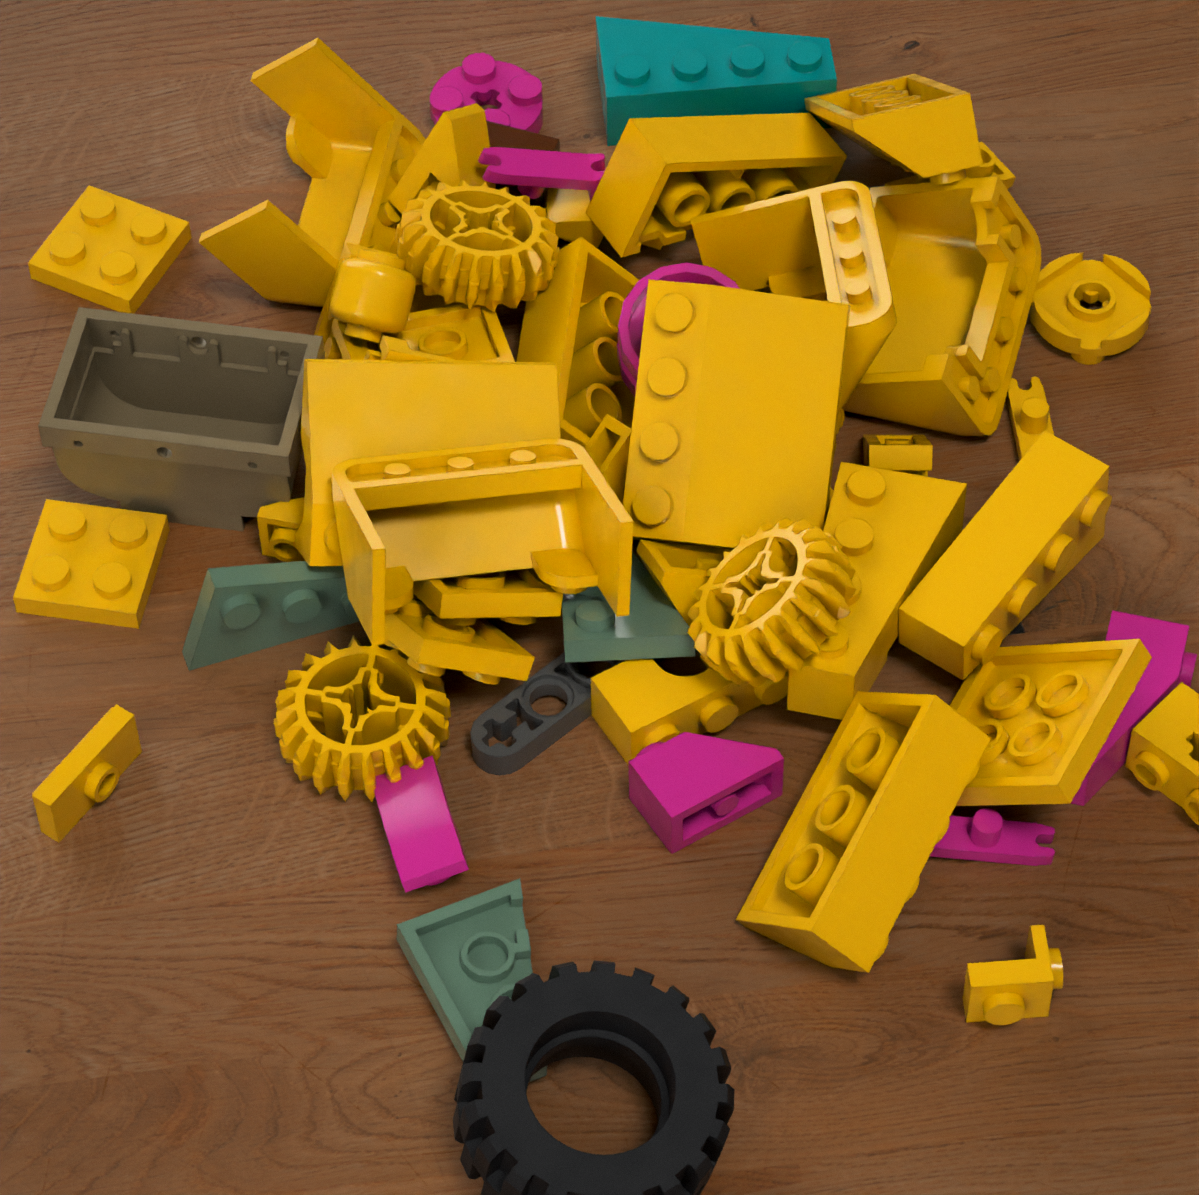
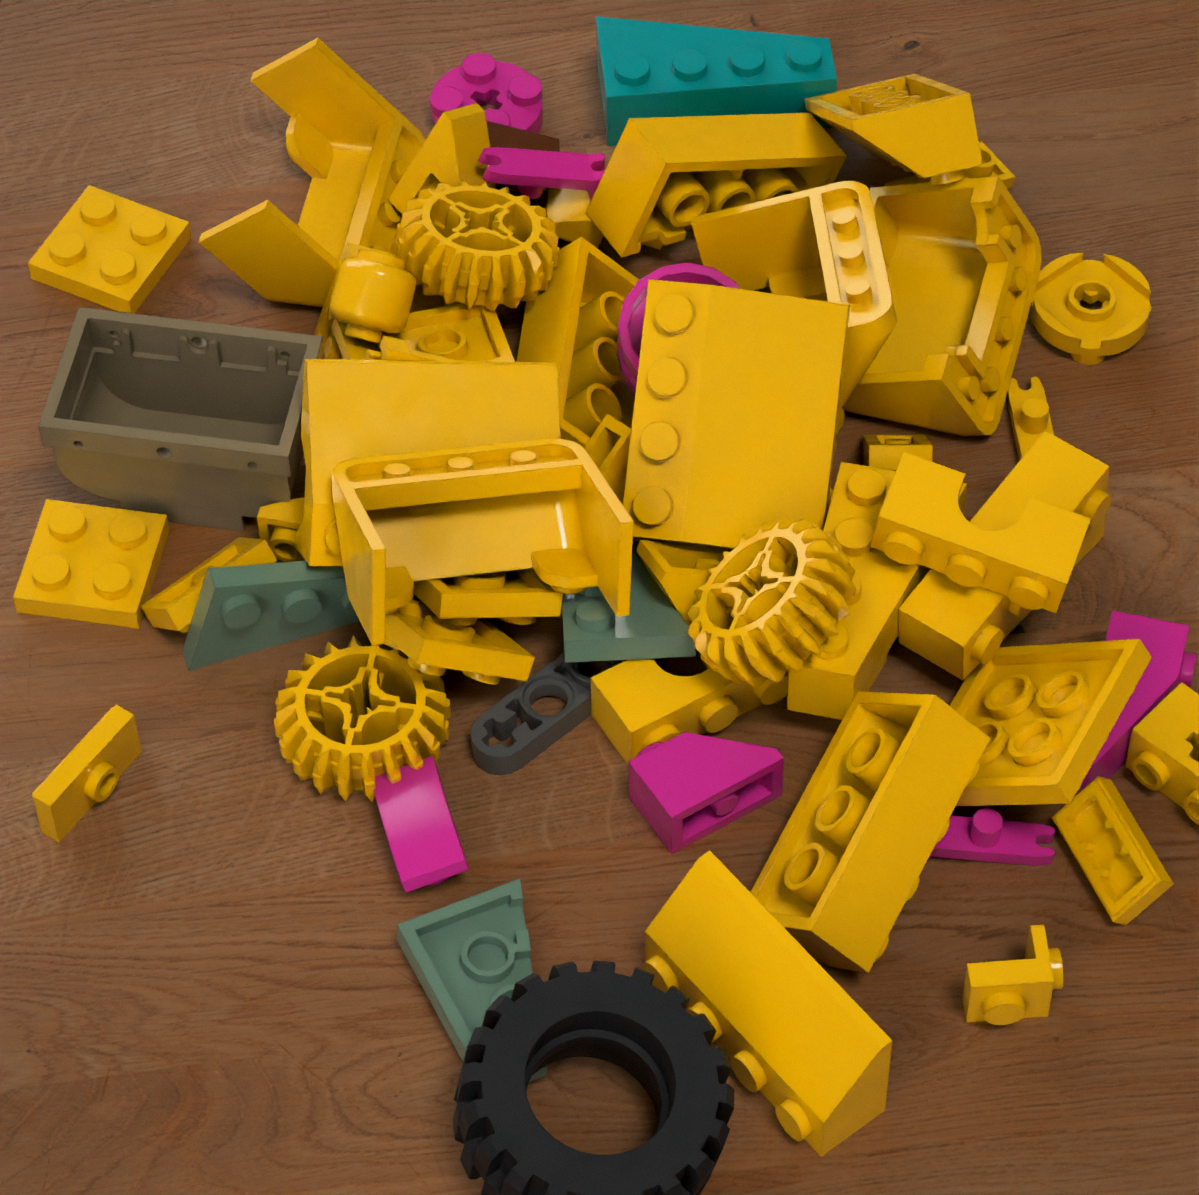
none -> yellow plate [141,537,278,633]
none -> yellow slope [643,850,892,1157]
none -> yellow arch [870,452,1091,614]
none -> yellow plate [1052,776,1174,925]

